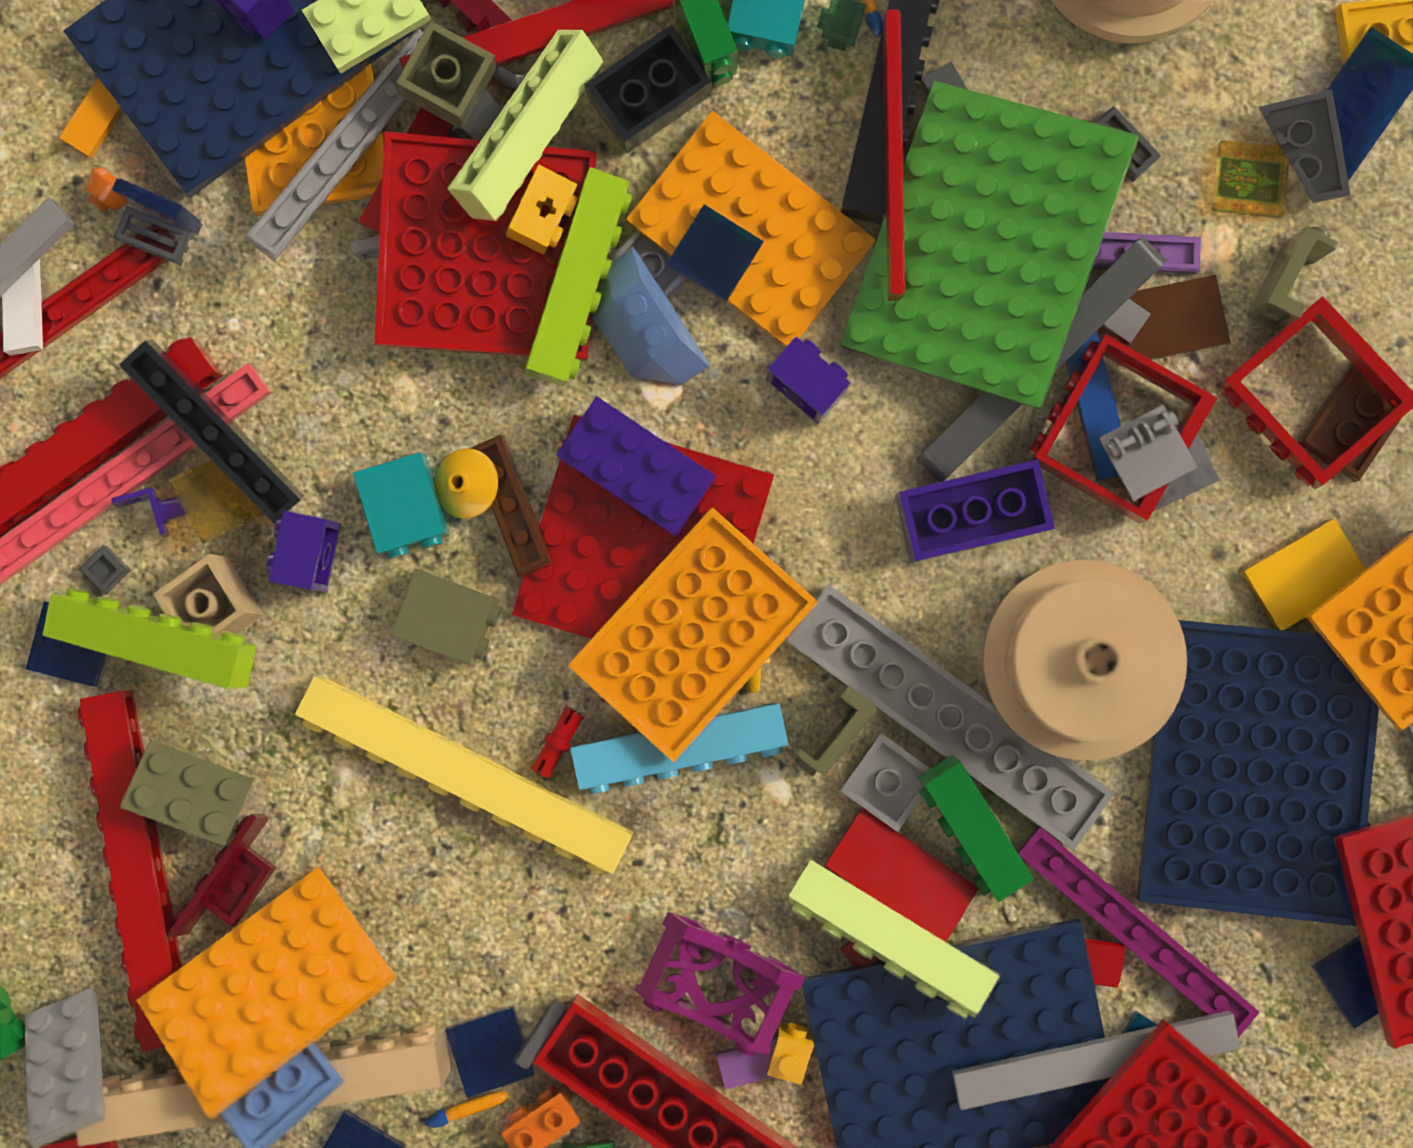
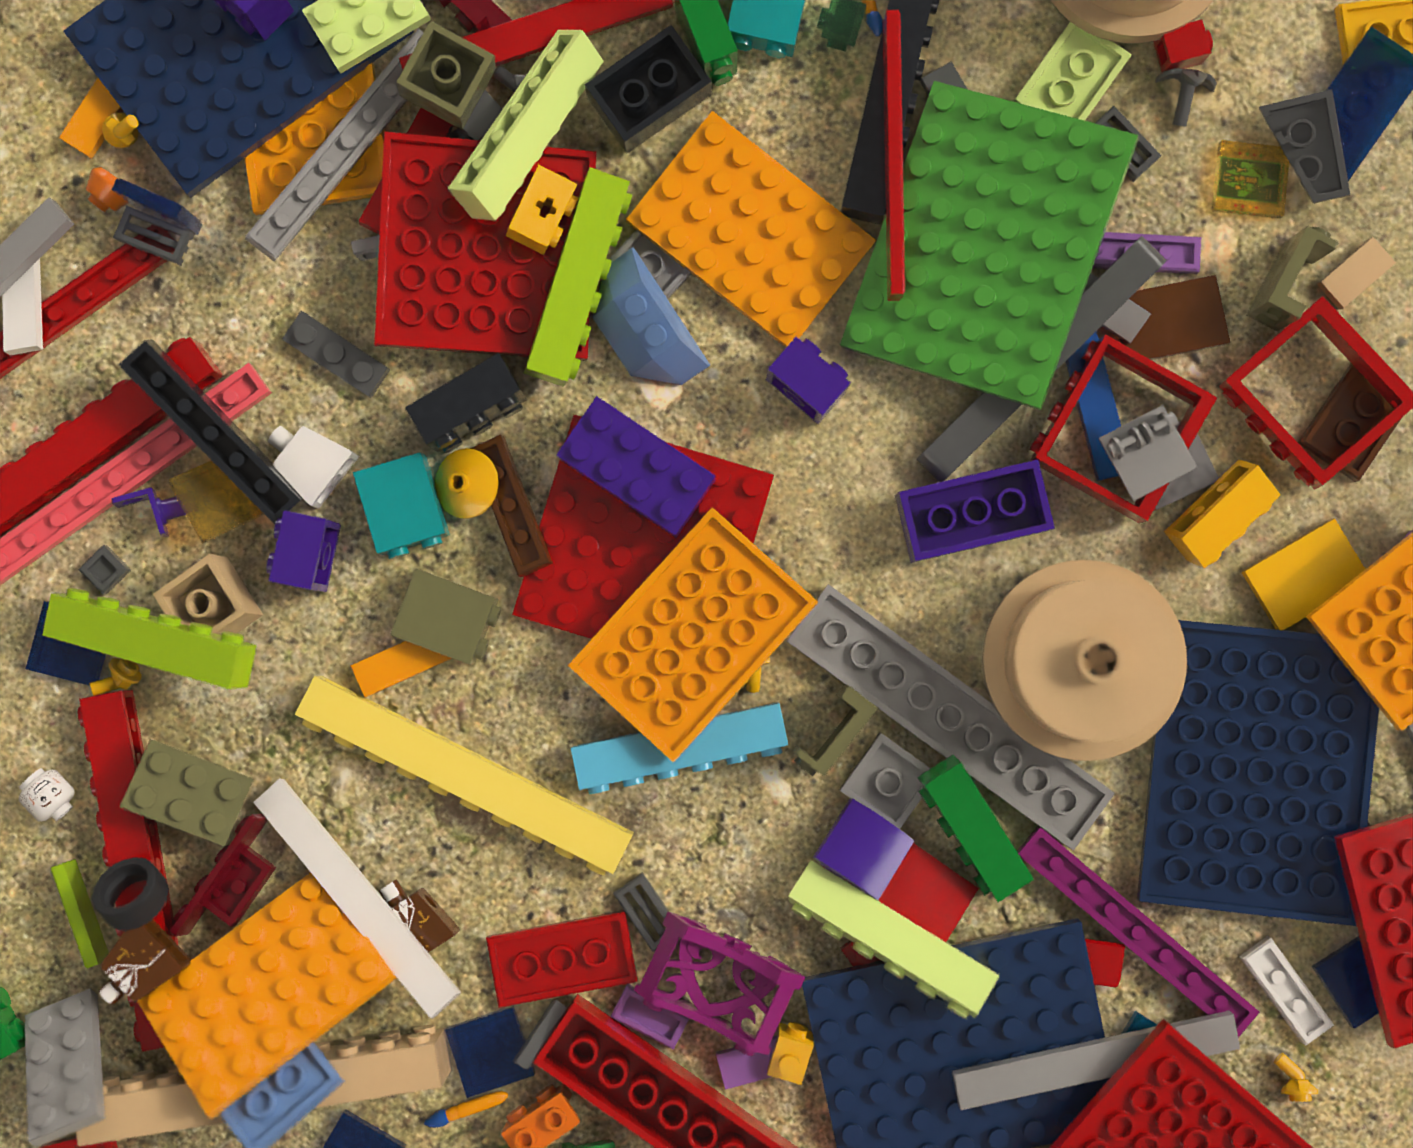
red pin [531,706,585,779] -> none
clear blue tile [667,204,764,303] -> none
none -> white head [19,768,75,821]
none -> lime tile [51,859,109,969]
none -> yellow plate [89,658,142,696]
none -> black tyre [92,857,169,931]
none -> reddish brown torso [99,919,192,1005]
none -> yellow plate [102,113,139,148]
none -> white tile [253,778,461,1018]
none -> white torso [268,426,359,508]
none -> dark grey plate [282,310,390,398]
none -> light orange tile [350,641,453,698]
none -> reddish brown torso [379,879,460,953]
none -> black brick [405,353,527,453]
none -> red tile [486,910,638,1008]
none -> medium lavender tile [611,984,689,1050]
none -> dark grey tile [613,872,670,952]
none -> dark purple slope [812,798,915,901]
none -> yellowish green plate [1014,21,1132,121]
none -> red brick [1153,19,1213,73]
none -> dark grey plant [1155,68,1217,127]
none -> yellow brick [1164,459,1281,568]
none -> white tile [1239,936,1334,1046]
none -> yellow plate [1273,1052,1319,1102]
none -> tan tile [1317,237,1396,310]

